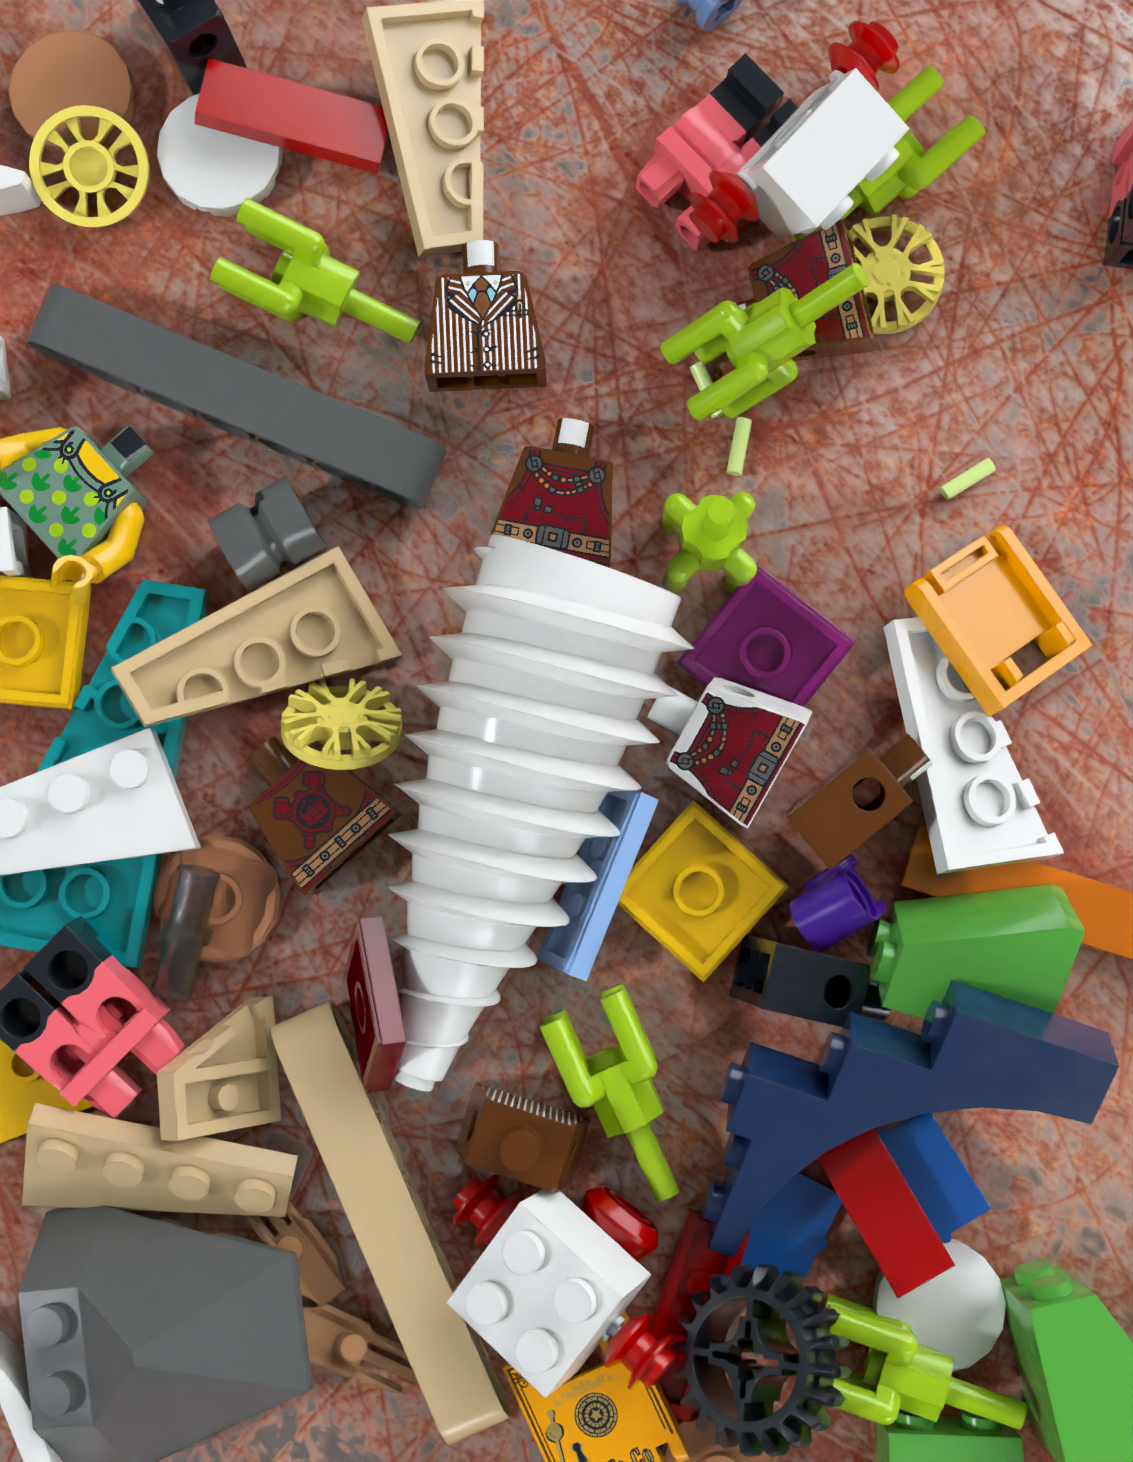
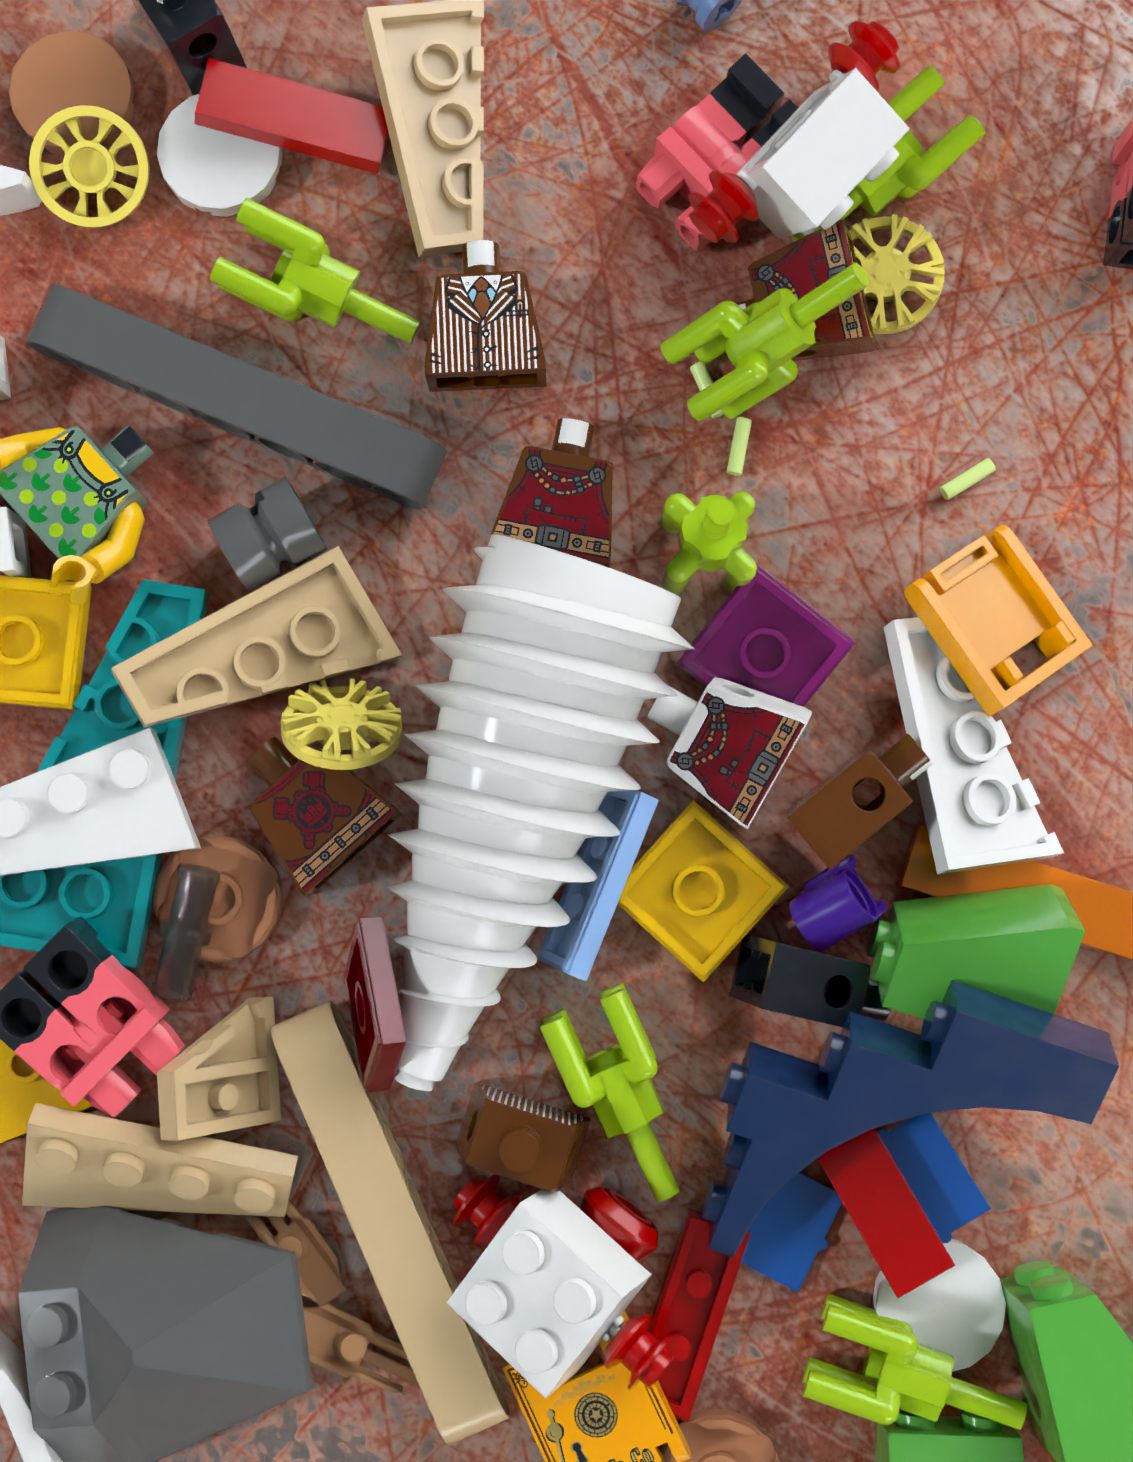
black gear [670,1263,853,1457] -> none

